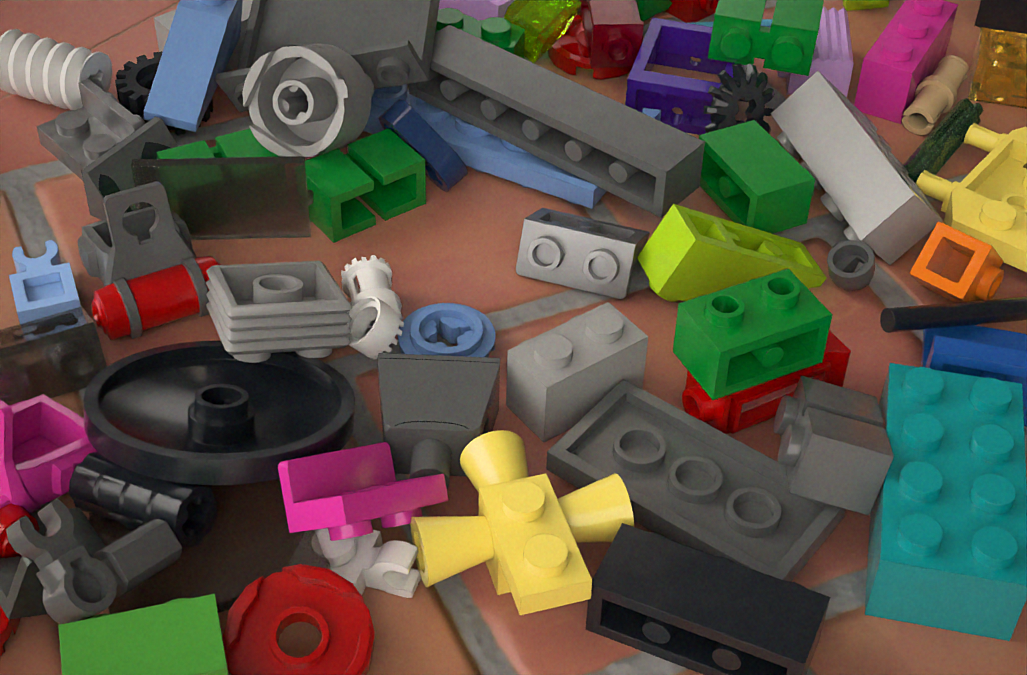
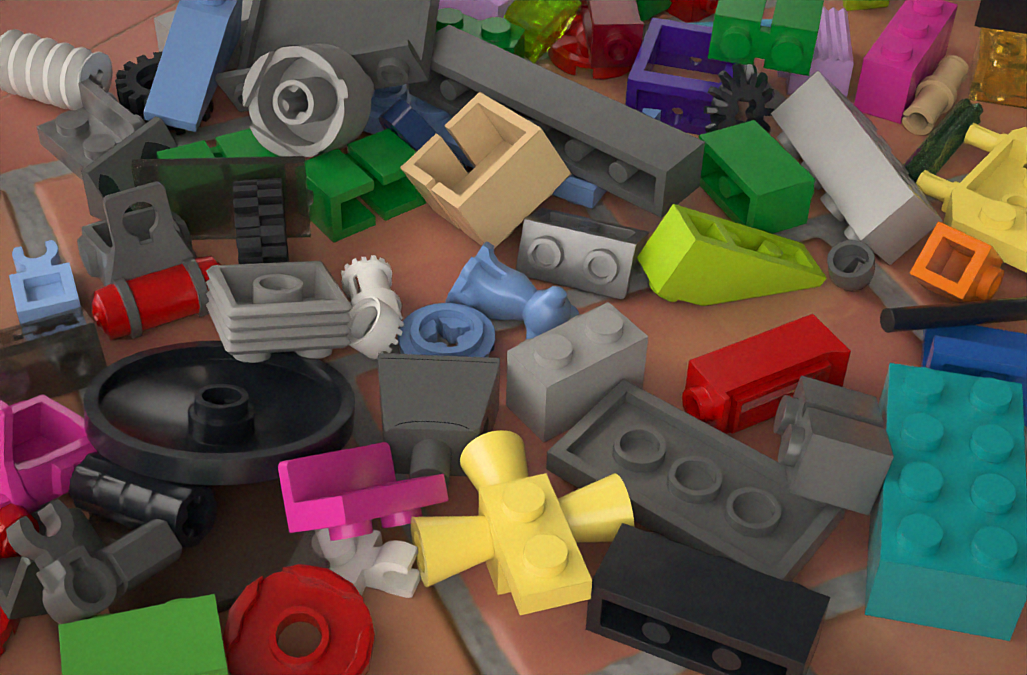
green brick [673,268,833,400] -> none
none -> black tyre [233,178,289,264]
none -> tan piece [400,92,571,249]
none -> medium blue animal [445,242,579,340]

